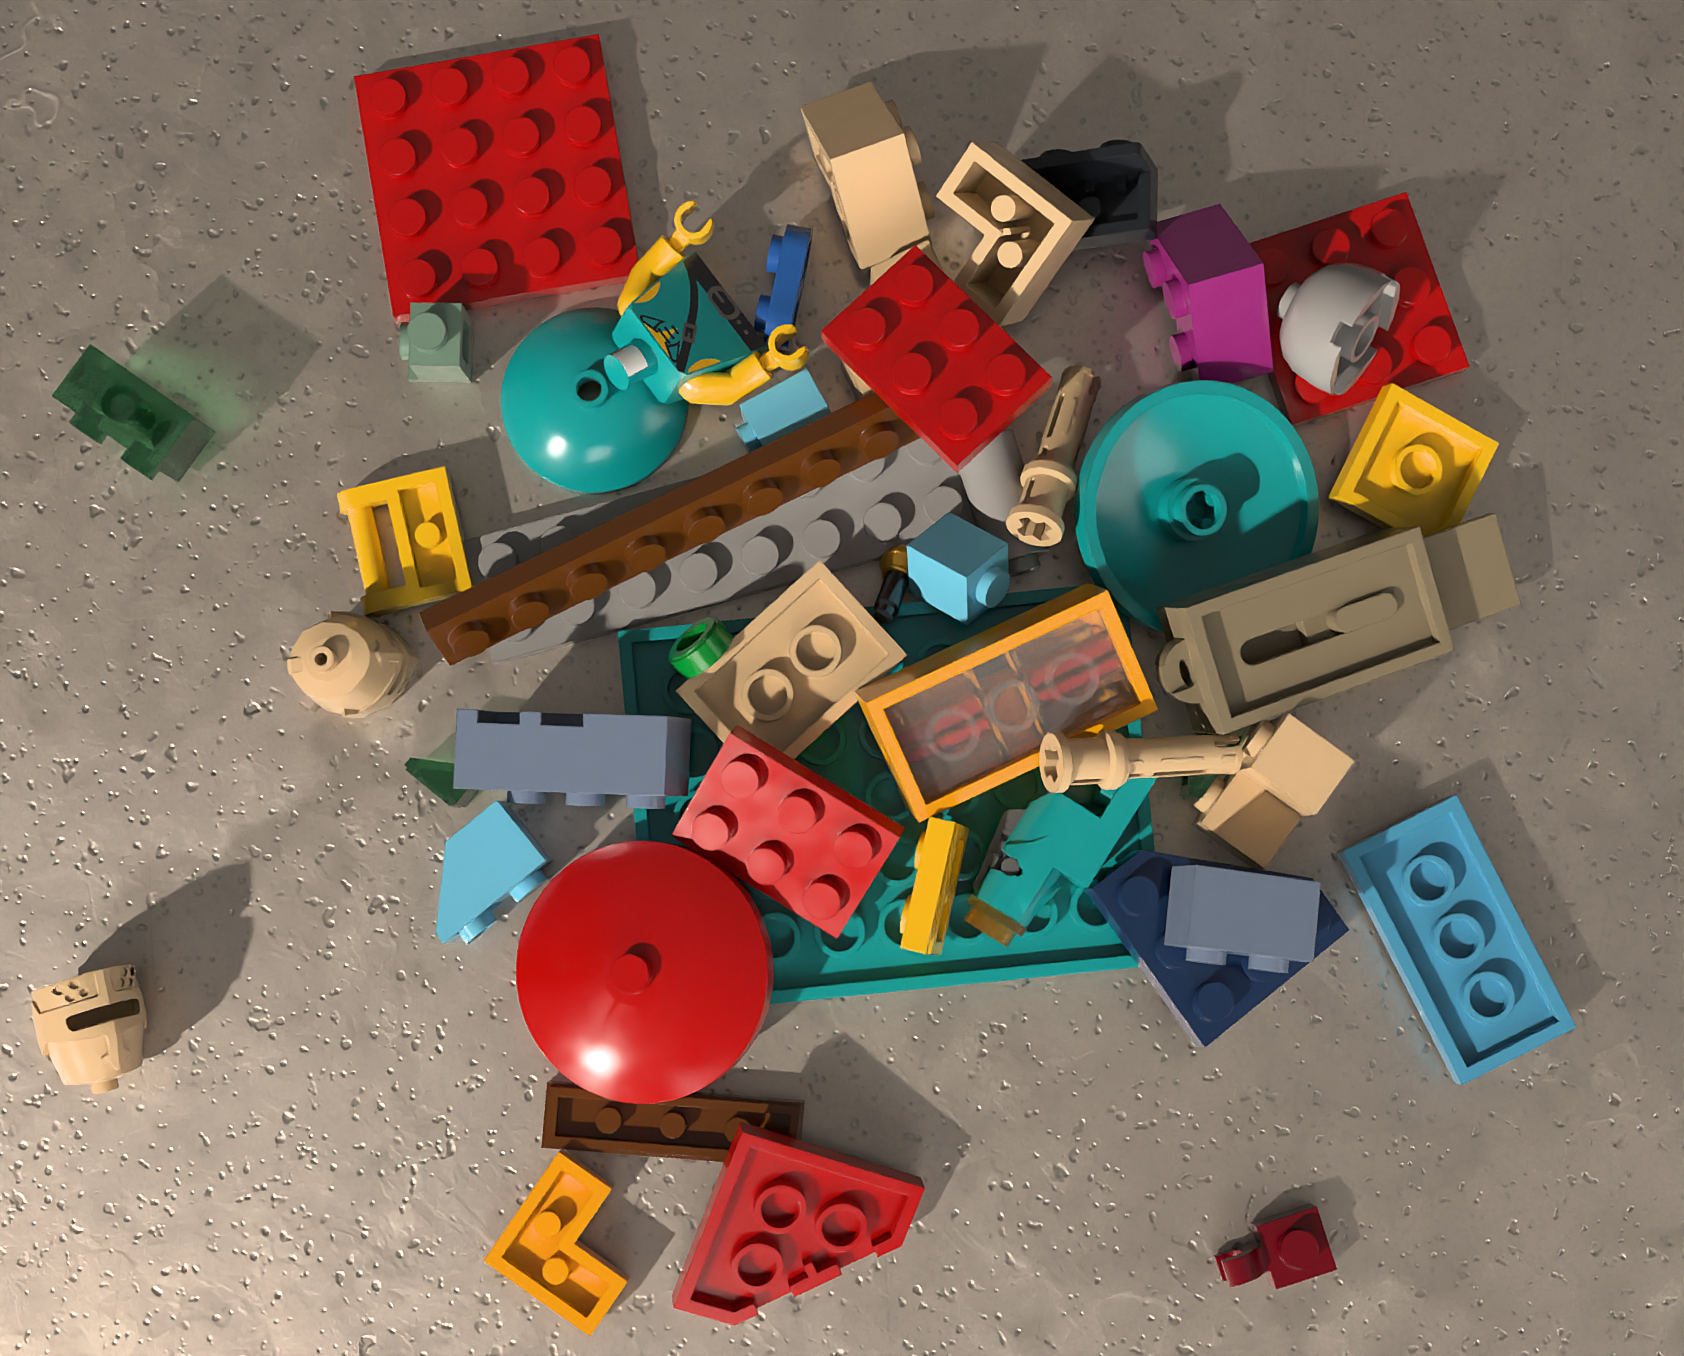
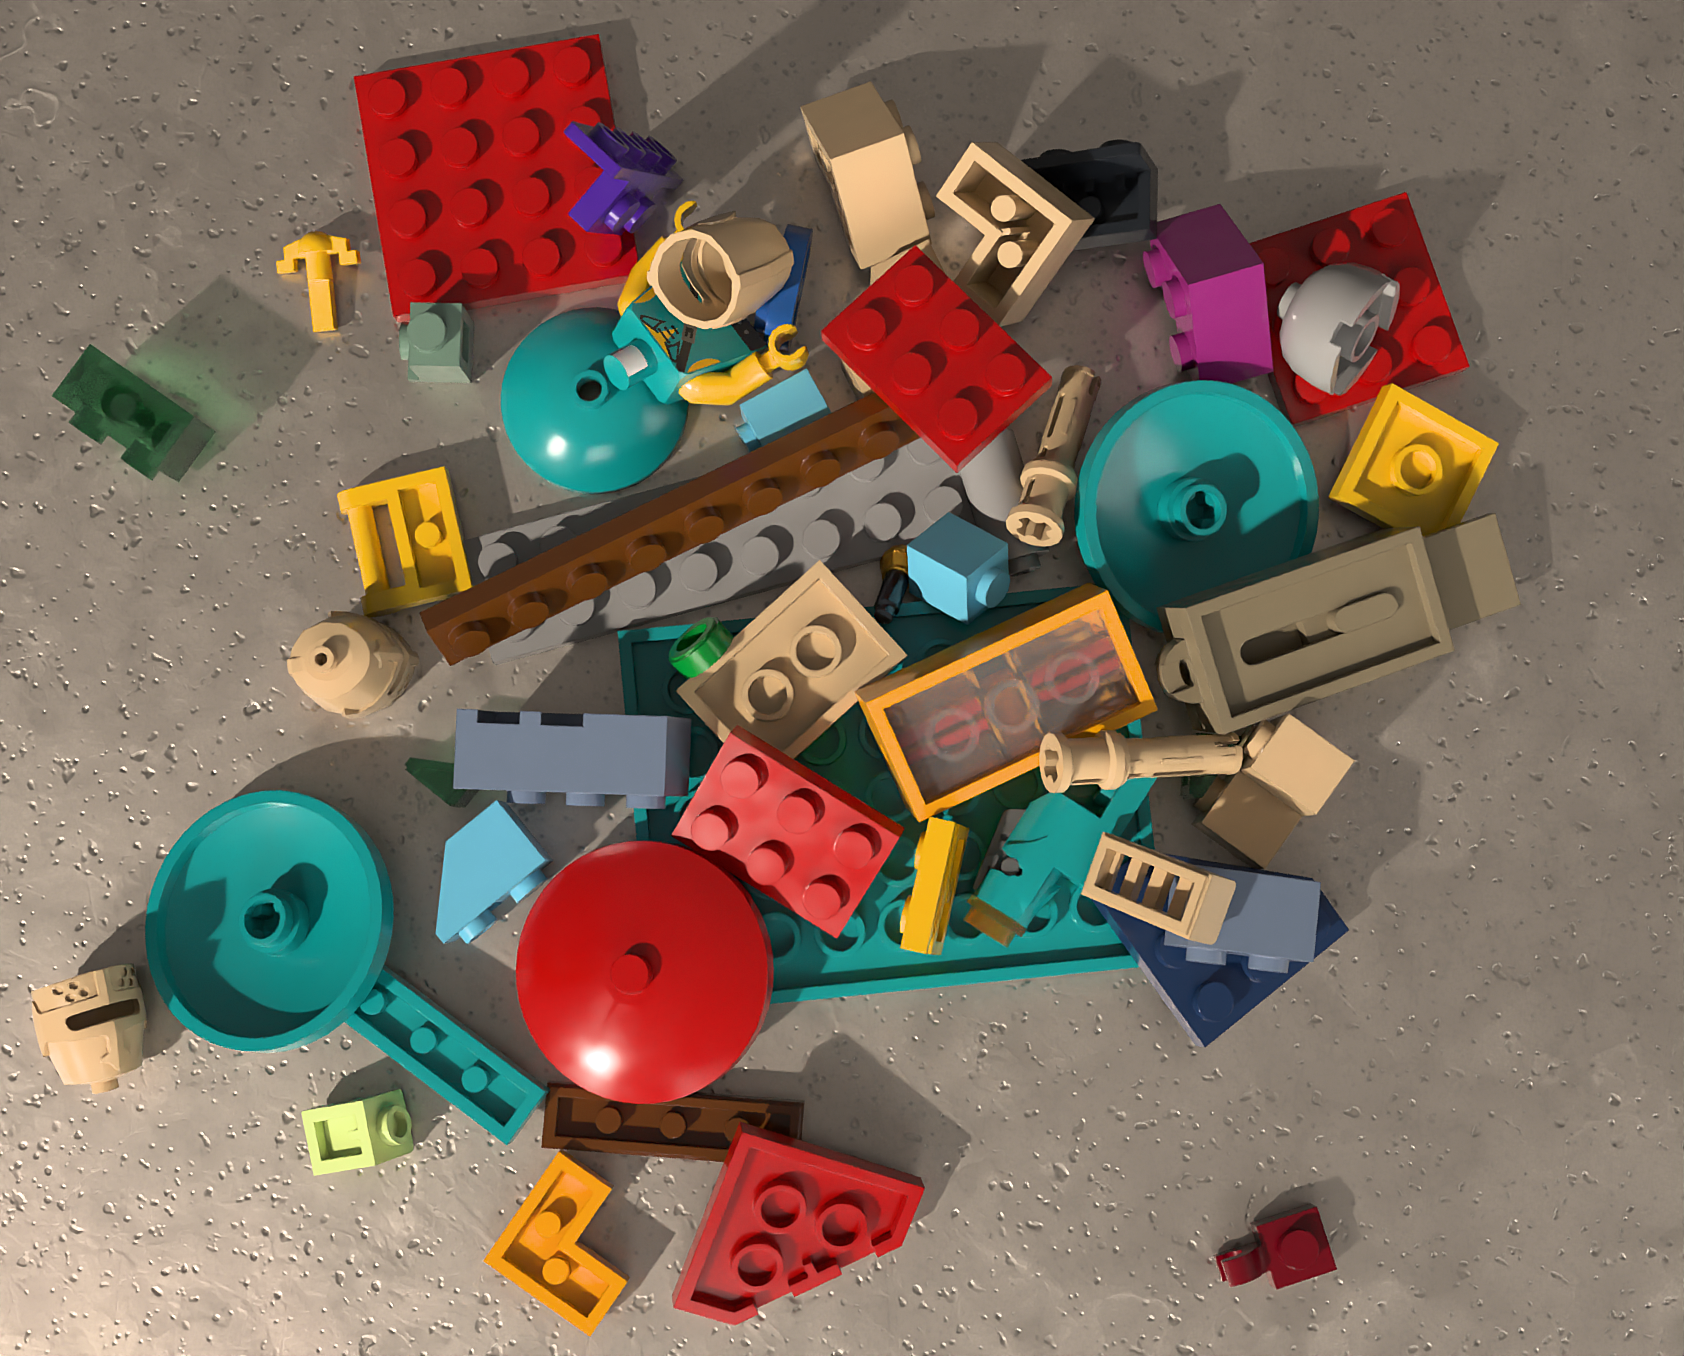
dark azure plate [1337,795,1576,1085] -> none
none -> teal dish [145,790,394,1053]
none -> yellow piece [276,231,361,333]
none -> yellowish green bracket [301,1089,414,1176]
none -> teal plate [345,964,550,1145]
none -> dark purple bracket [564,121,684,235]
none -> tan helmet [647,211,794,329]
none -> tan slope [1081,831,1236,945]

